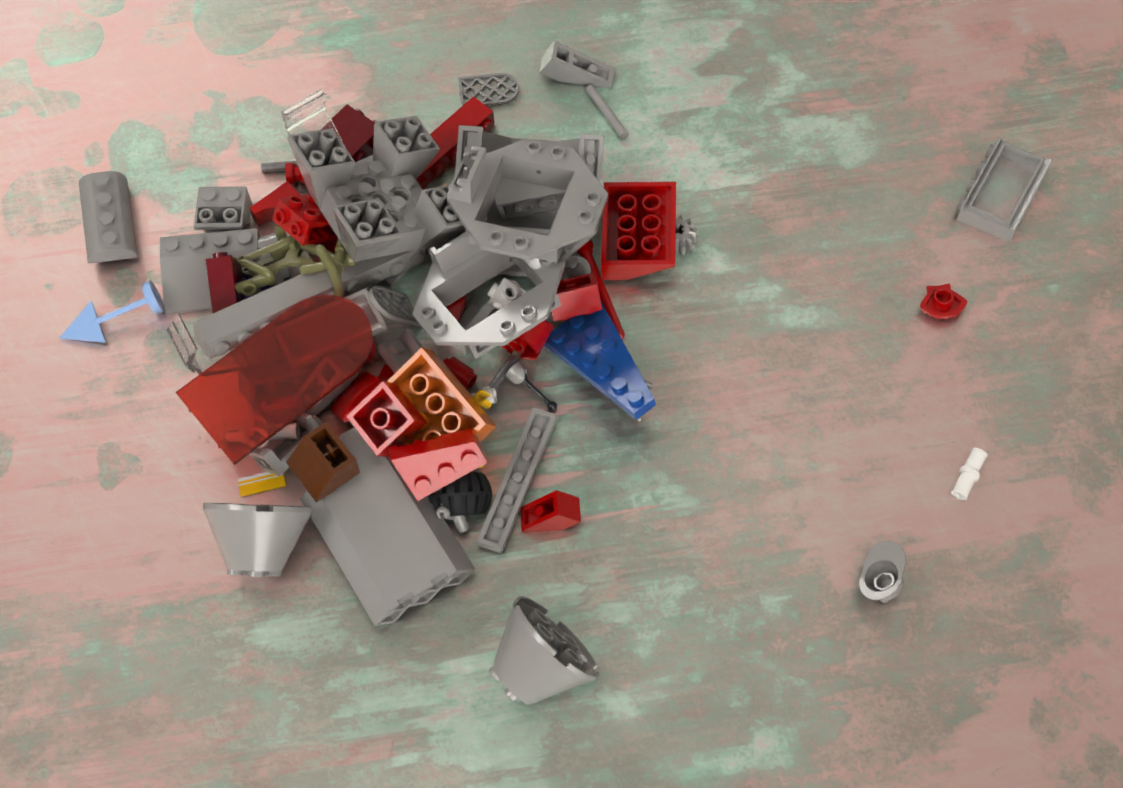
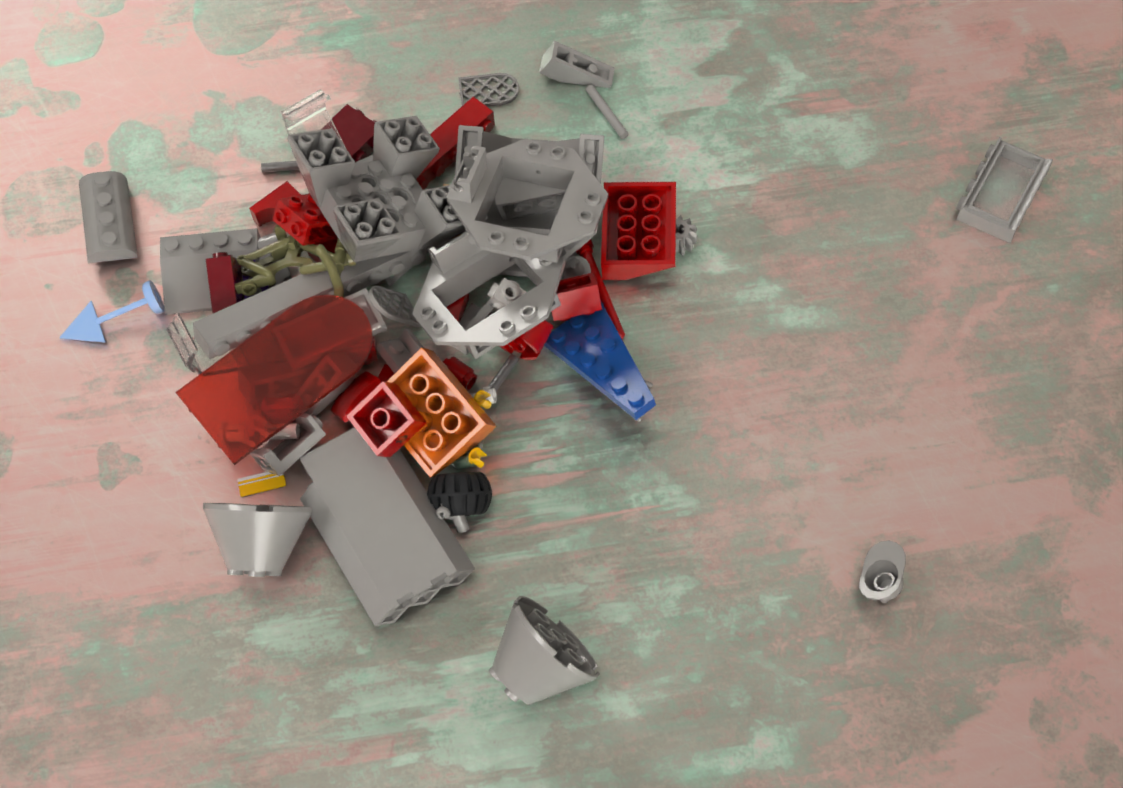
light grey slope [194,186,252,230] -> none
red wheel [285,162,306,186] -> none
reddish brown slope [286,422,360,503] -> none
wedge [389,429,488,501] -> none
light grey plate [477,407,557,554] -> none
hinge [506,362,557,411] -> none
red slope [521,490,581,533] -> none
red animal [920,284,968,319] -> none
white pin [951,448,988,500] -> none

